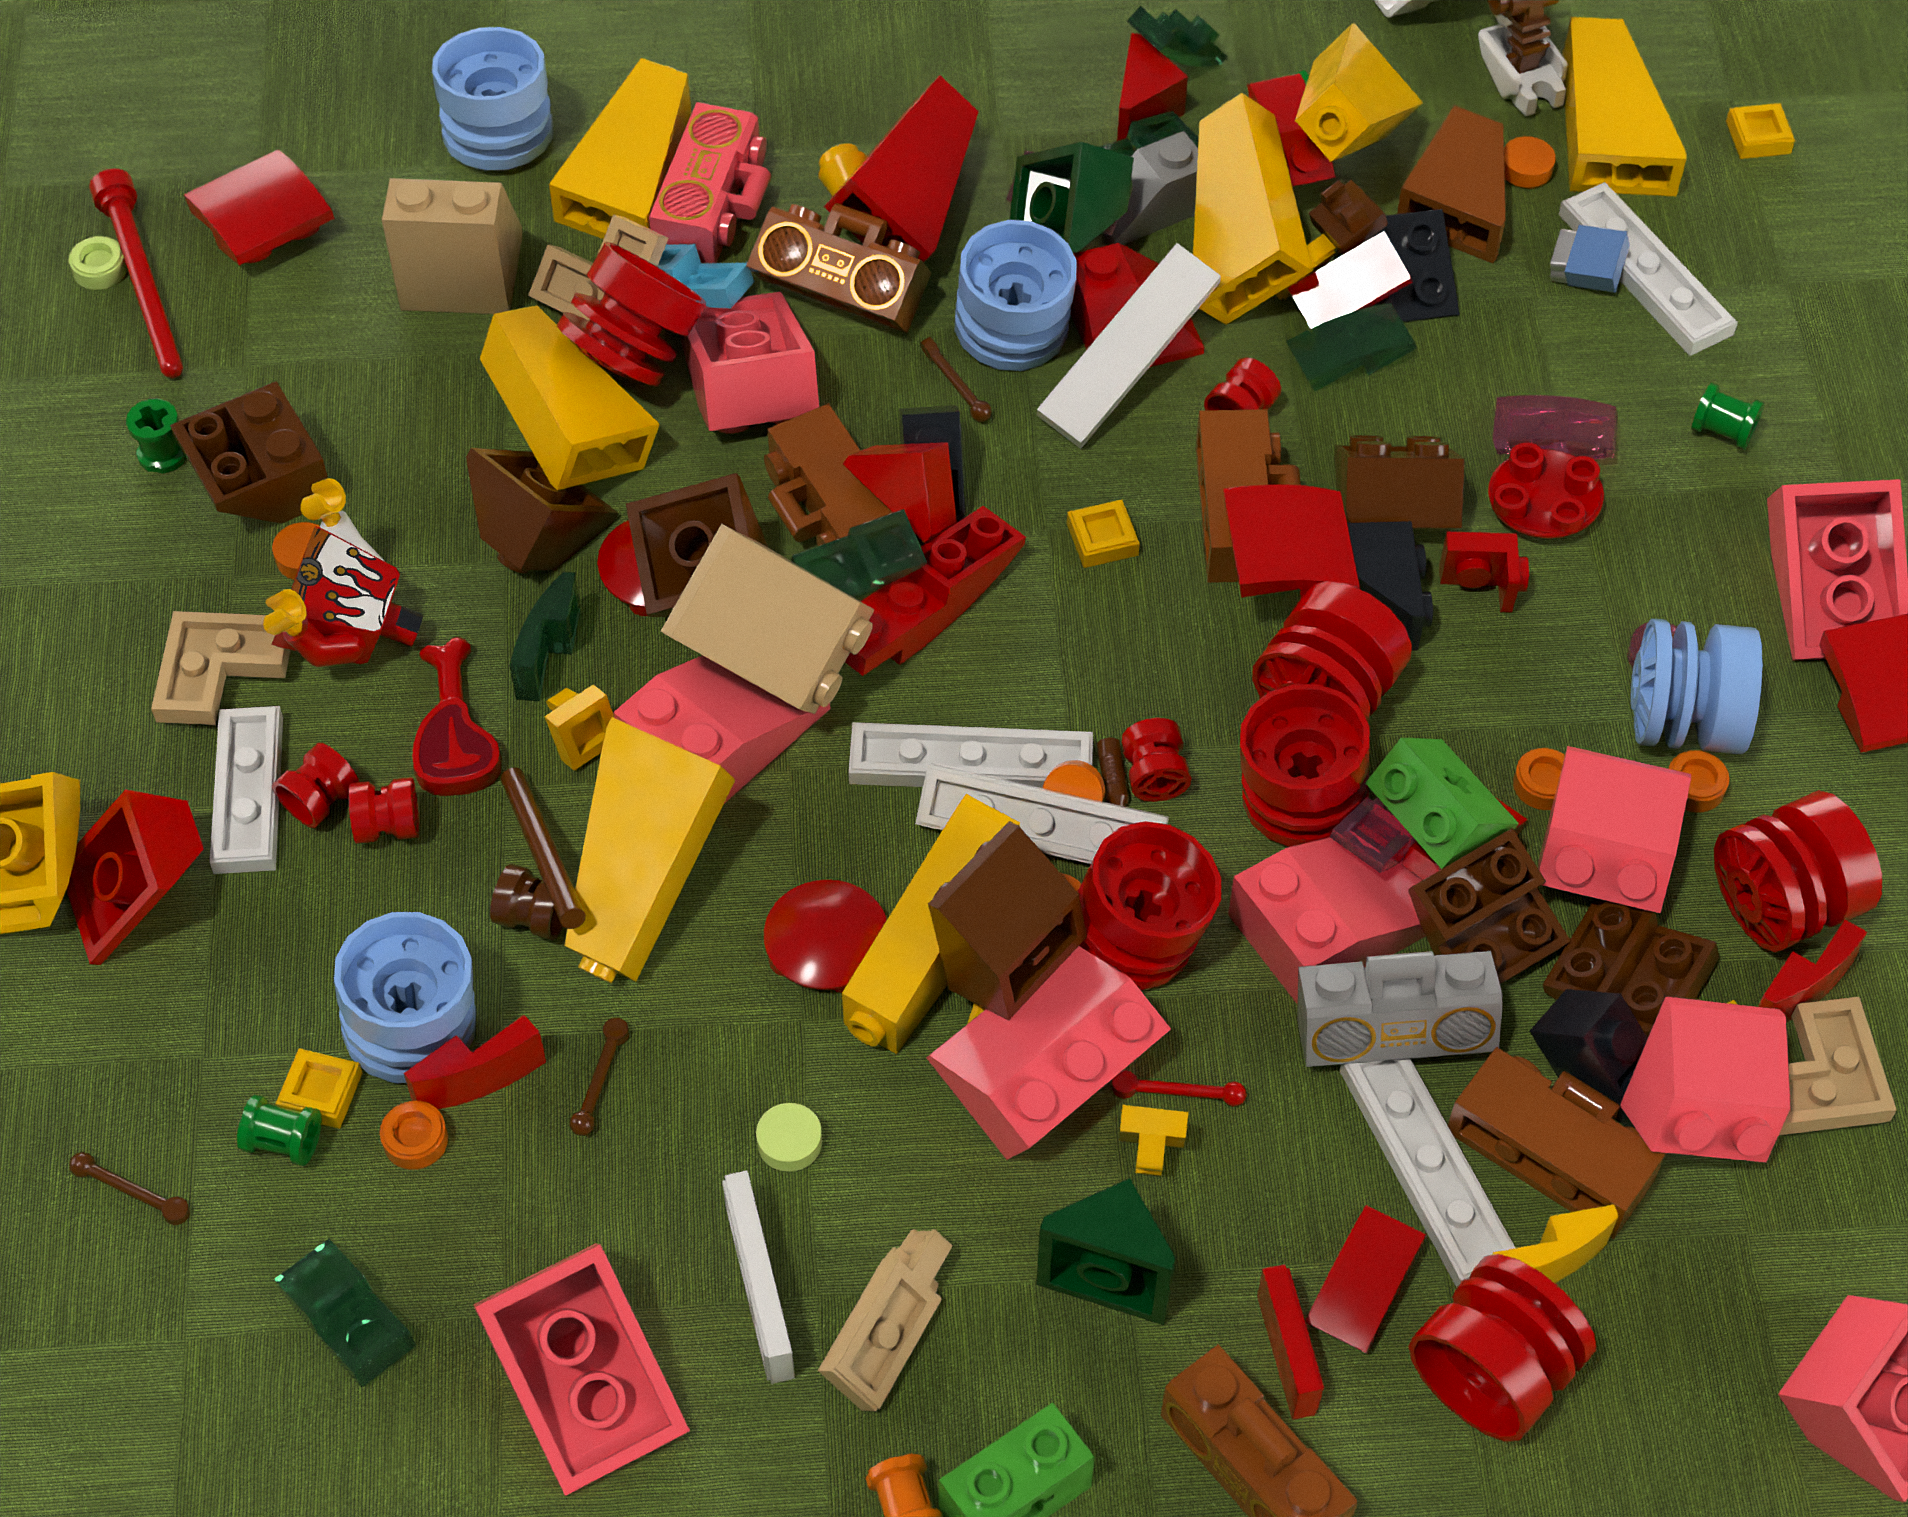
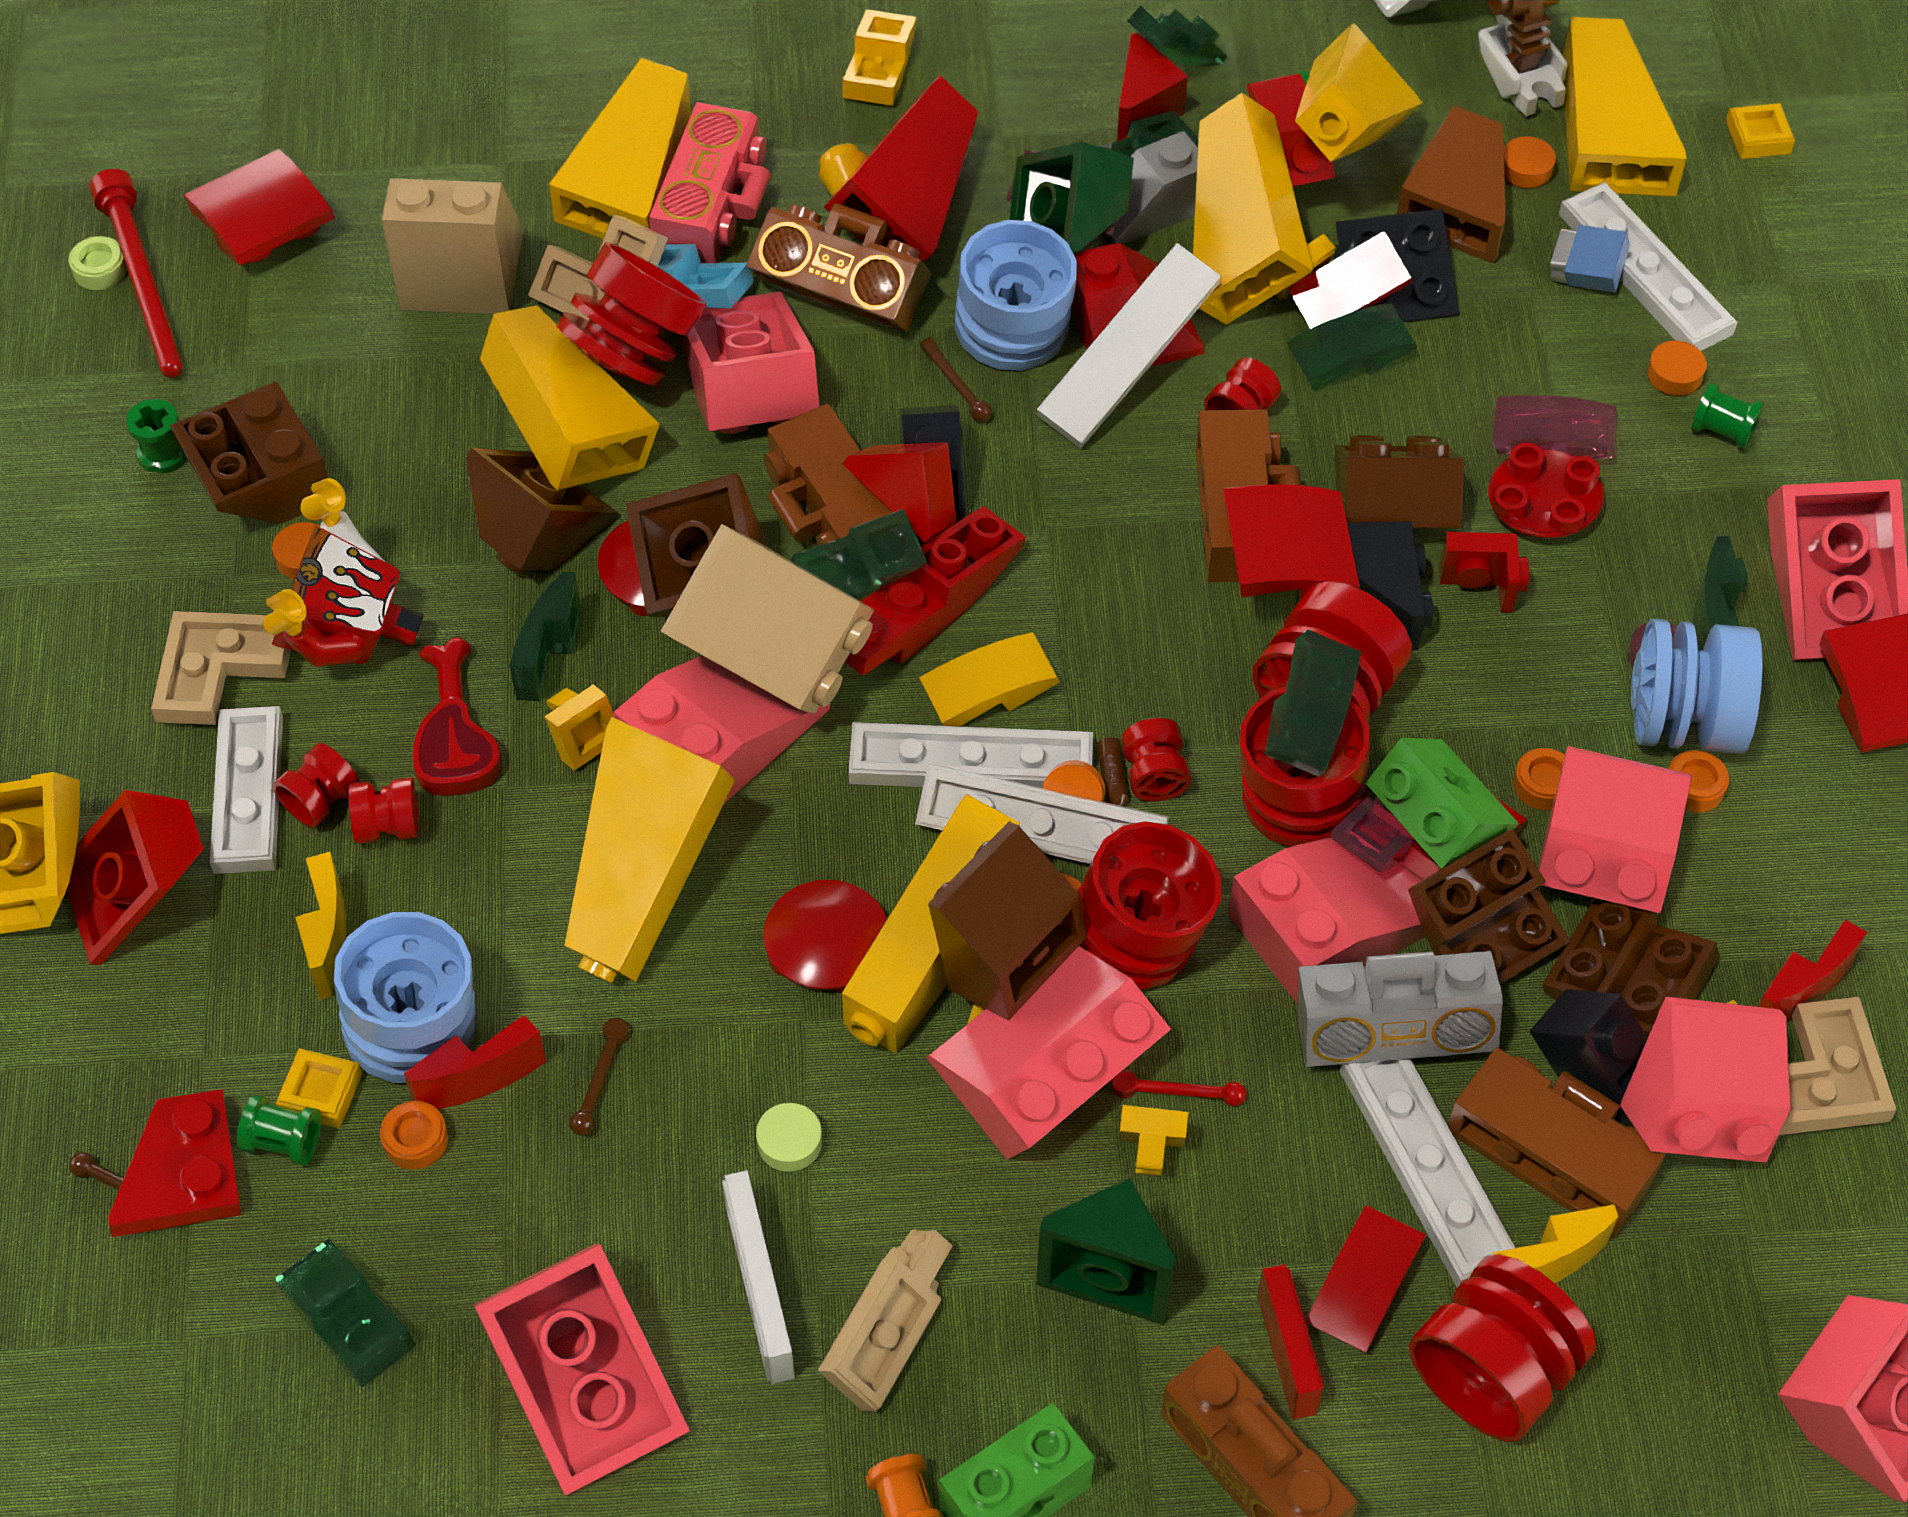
light blue wheel [432,27,553,170] -> none
reddish brown wheel [490,864,563,941] -> none
reddish brown bar [501,767,586,929] -> none
yellow tile [1067,499,1140,568] -> none
reddish brown tile [1308,179,1388,256] -> none
red wheel [1714,790,1882,952] -> none
none -> red wing [108,1089,241,1237]
none -> yellow slope [295,852,346,1000]
none -> yellow slope [842,9,917,106]
none -> yellow slope [919,632,1060,727]
none -> clear green slope [1265,629,1361,776]
none -> orange tile [1647,341,1707,396]
none -> clear green slope [1694,535,1747,650]

